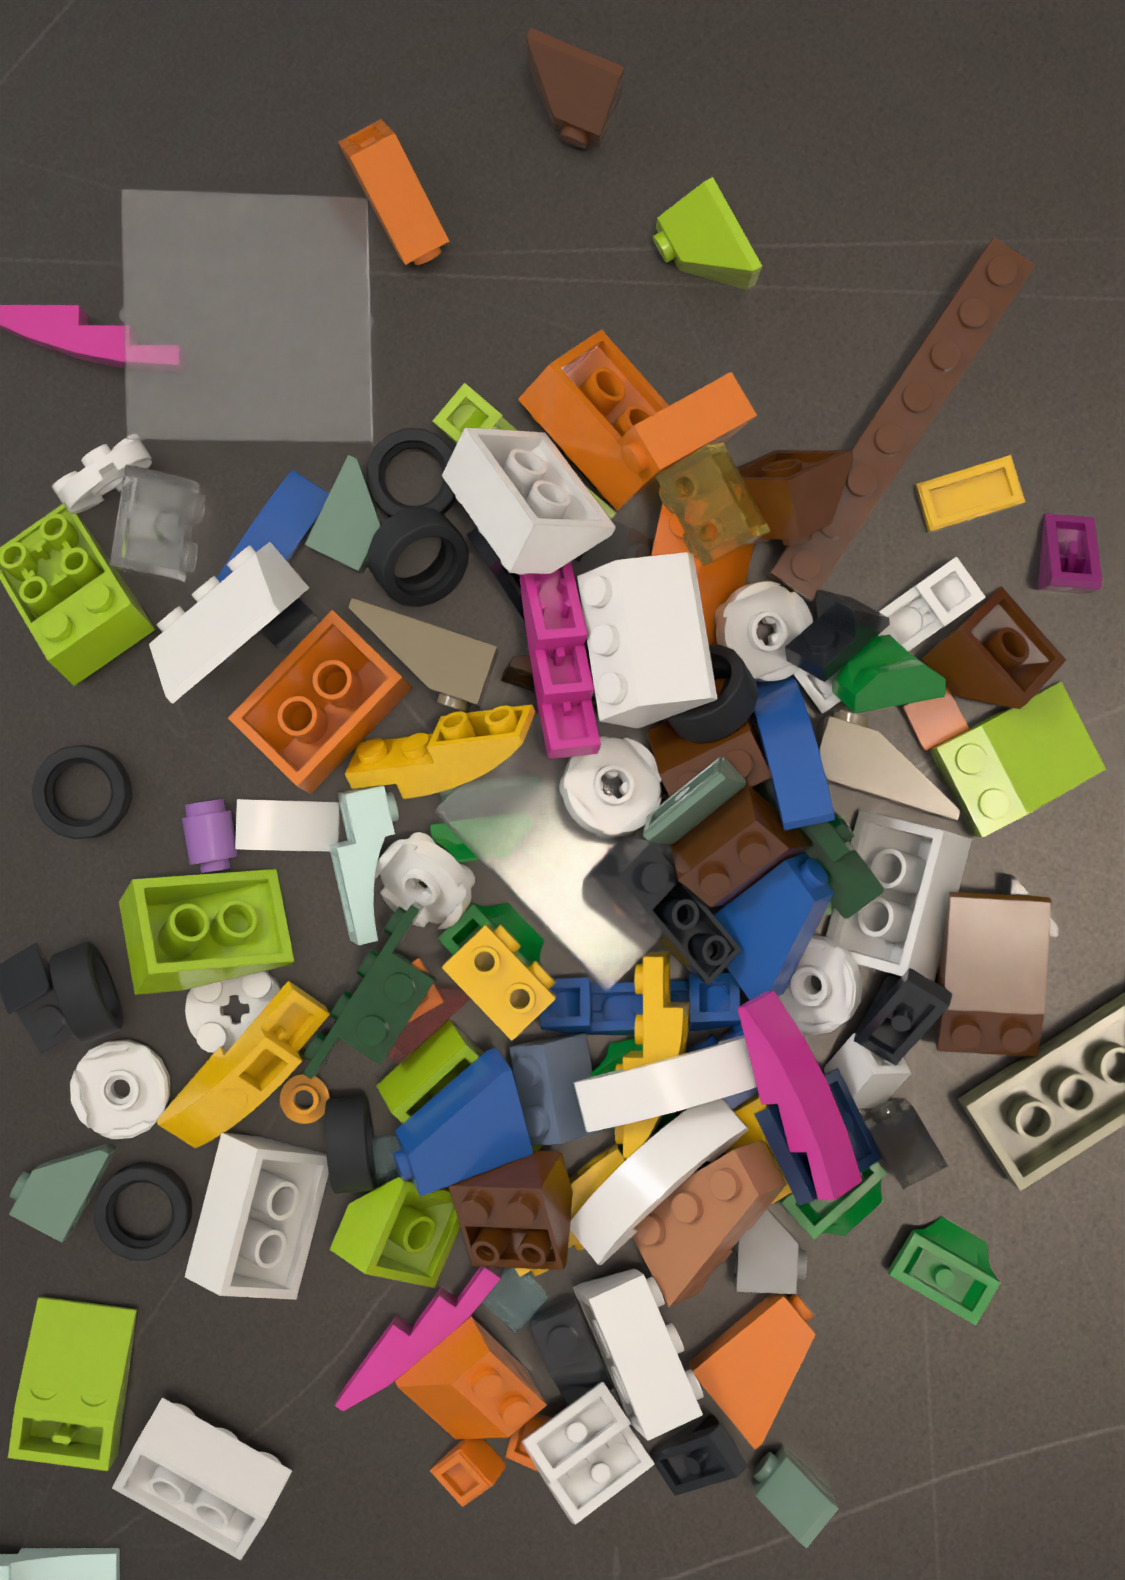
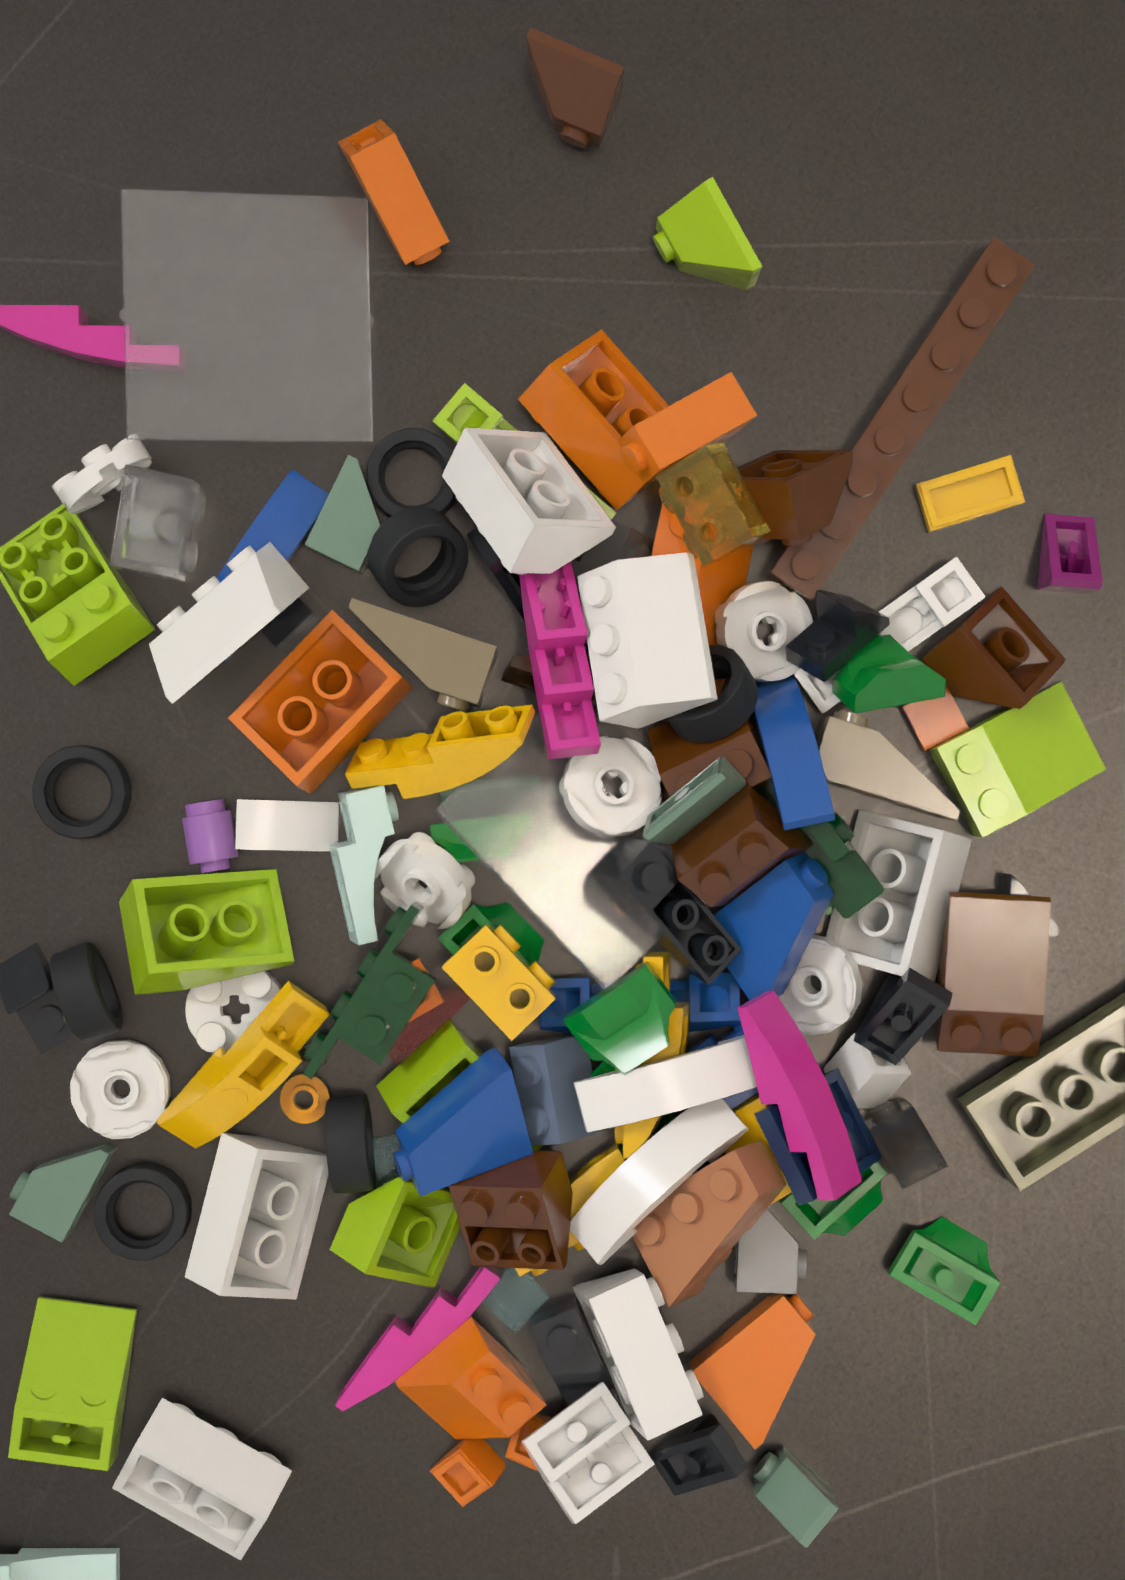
none -> green slope [563,960,677,1075]

